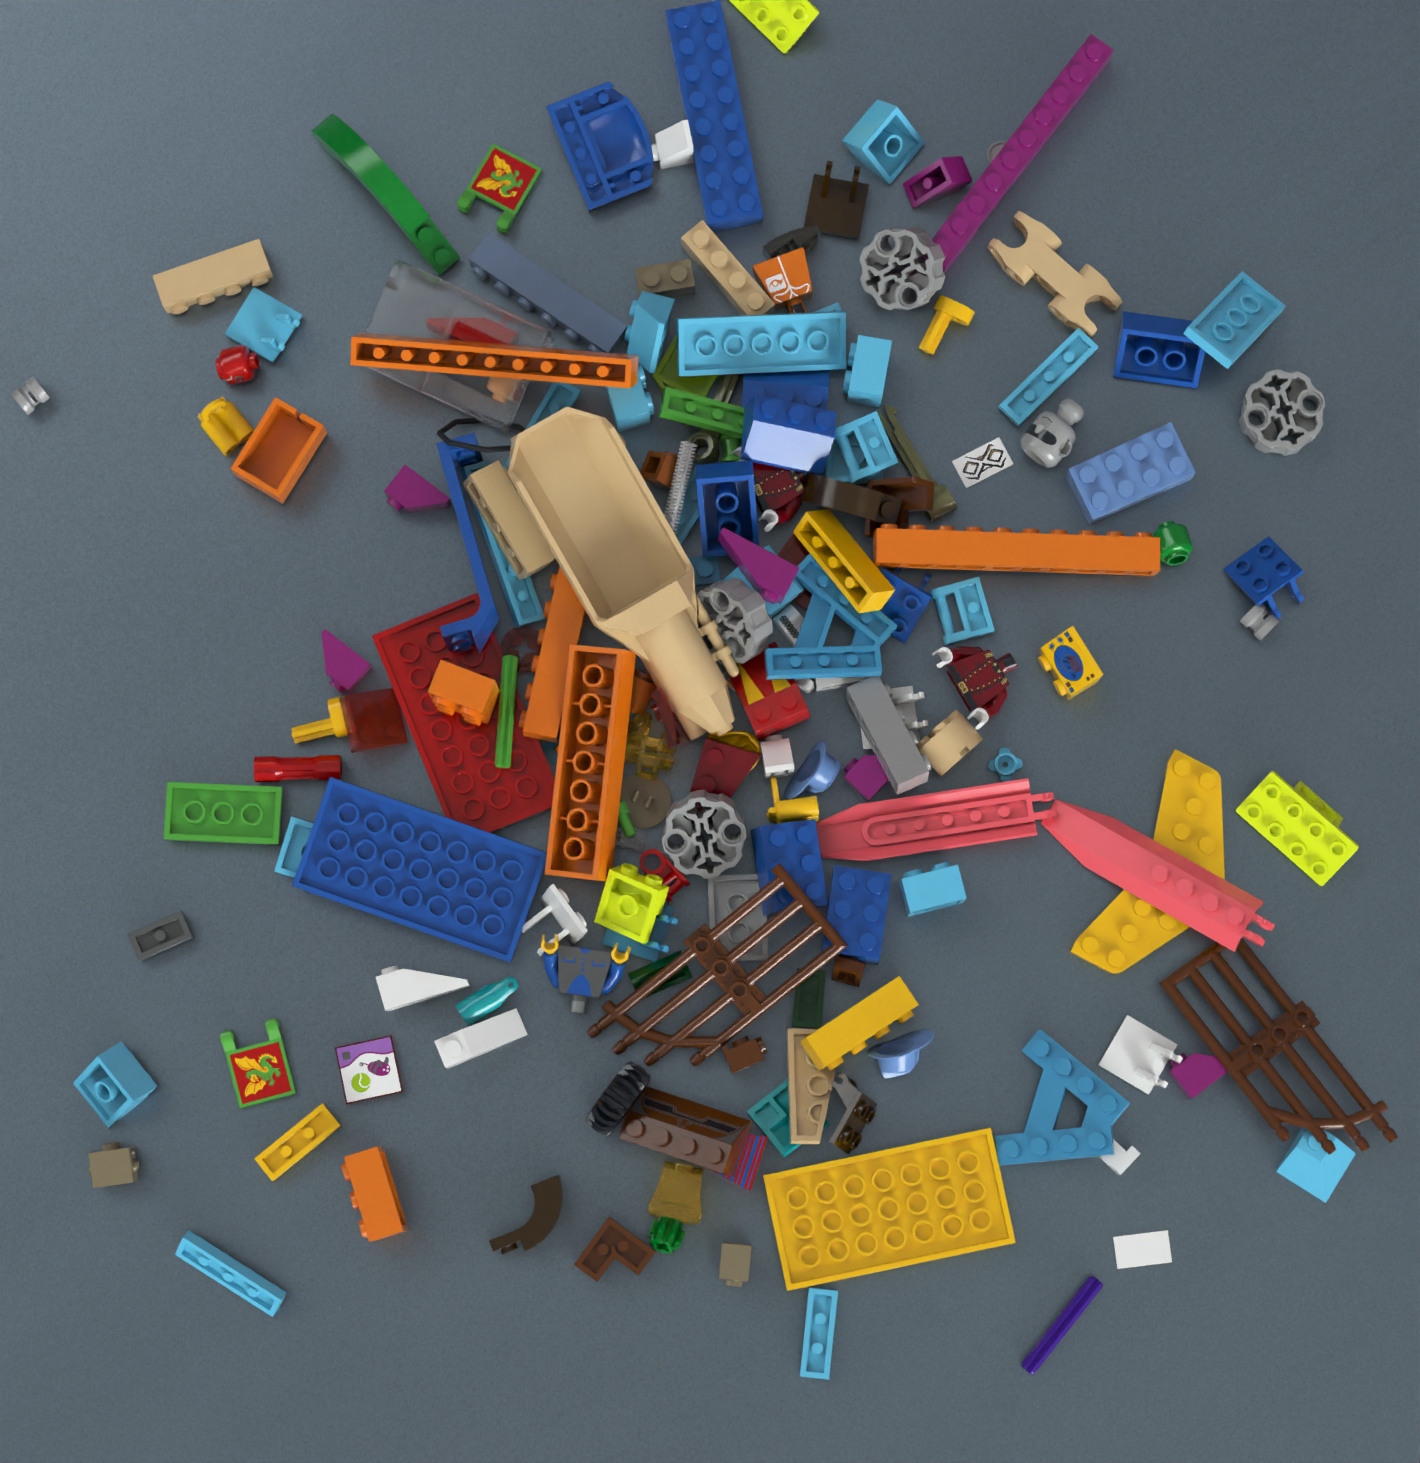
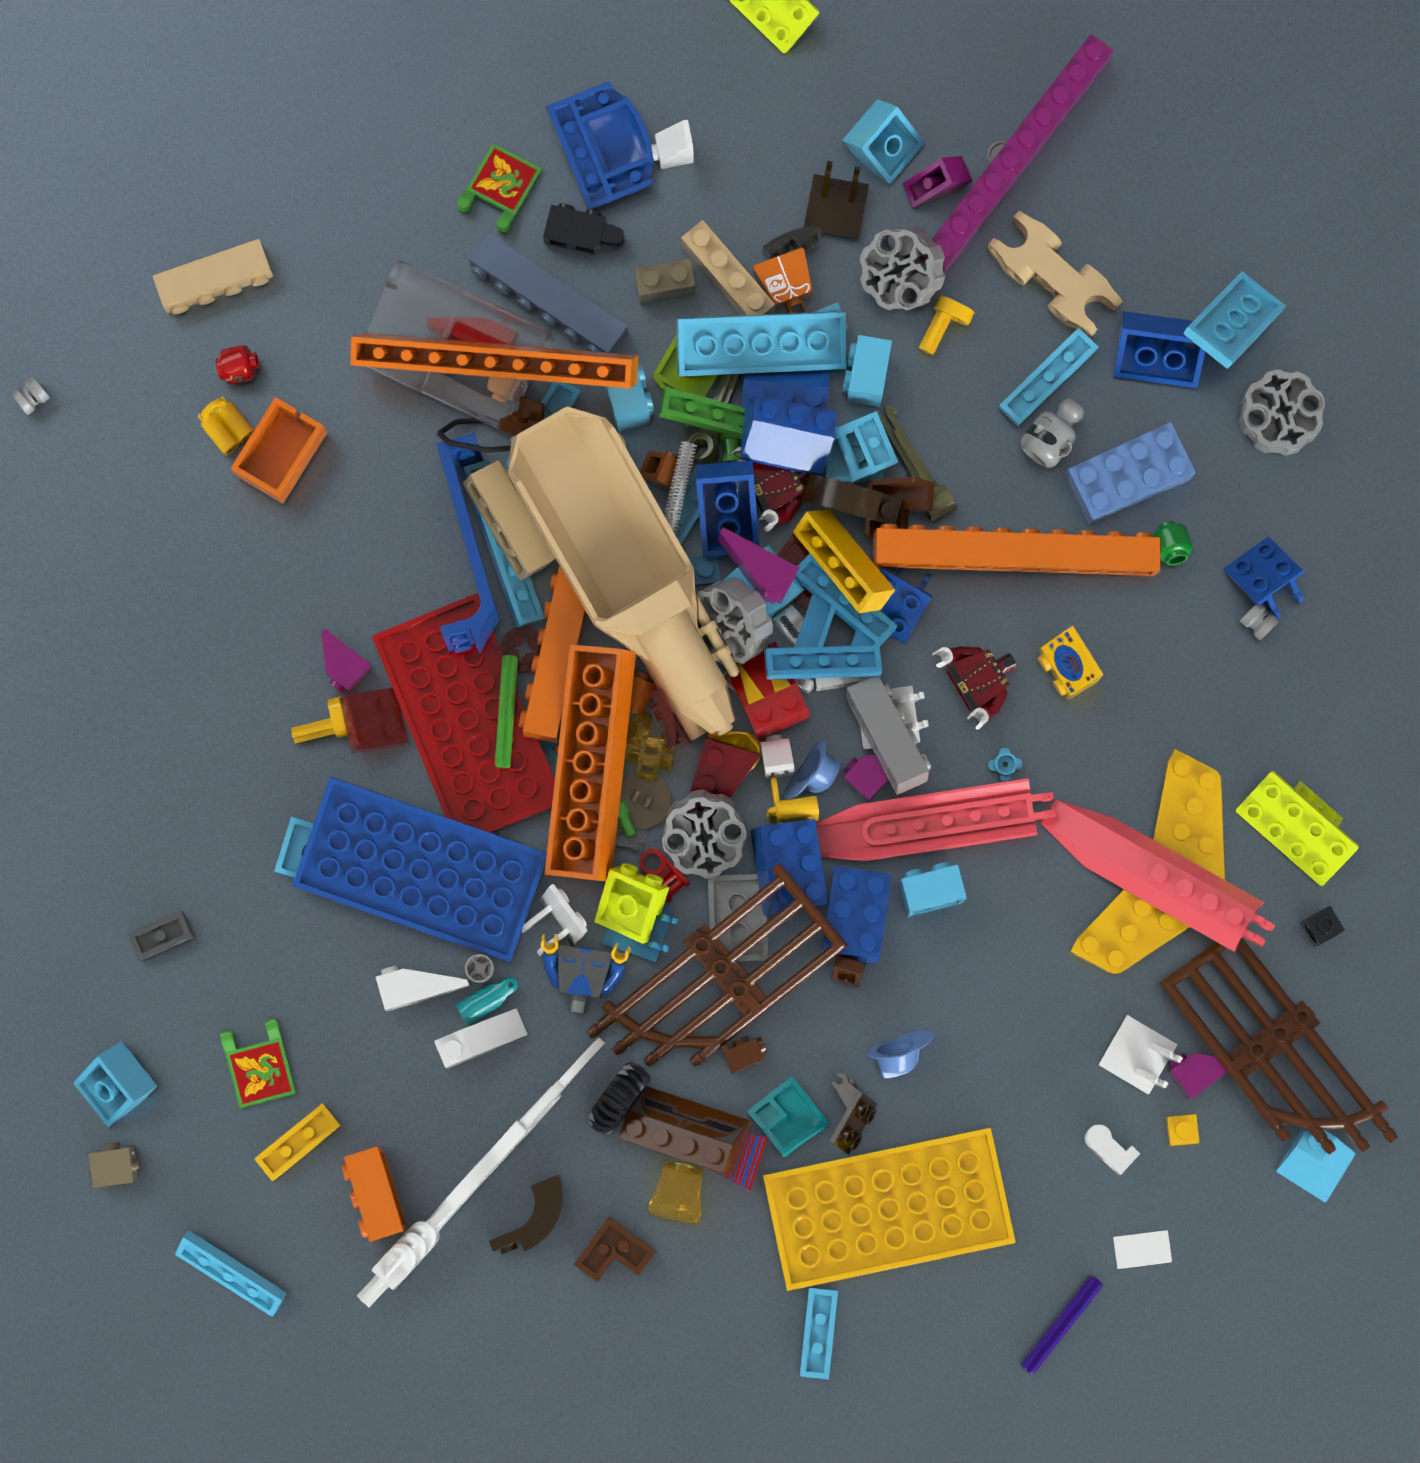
bright green plate [164,782,283,845] -> none
medium azure plate [225,287,302,363] -> none
red axle [254,755,342,782] -> none
green arch [311,114,461,276] -> none
tile [335,1035,404,1105] -> none
magenta slope [384,465,452,513] -> none
orange piece [428,660,500,726] -> none
medium azure slope [624,291,675,374] -> none
dark green plate [628,950,692,998] -> none
green gear [647,1215,686,1254] -> none
blue brick [665,0,763,232] -> none
dark tan brick [719,1242,752,1287] -> none
tan wing [786,1028,836,1144] -> none
dark green plate [792,968,826,1029] -> none
yellow brick [800,976,919,1071] -> none
tan brick [916,709,983,776] -> none
medium azure plate [929,577,995,646] -> none
white sticker [952,437,1013,488] -> none
dark azure plate [995,1029,1130,1166] -> none
none -> white piece [357,1037,605,1308]
none -> light grey wheel [465,954,495,984]
none -> reddish brown bracket [499,396,545,436]
none -> black hinge [543,203,625,255]
none -> yellow plate [1166,1114,1199,1146]
none -> black brick [1300,905,1345,947]

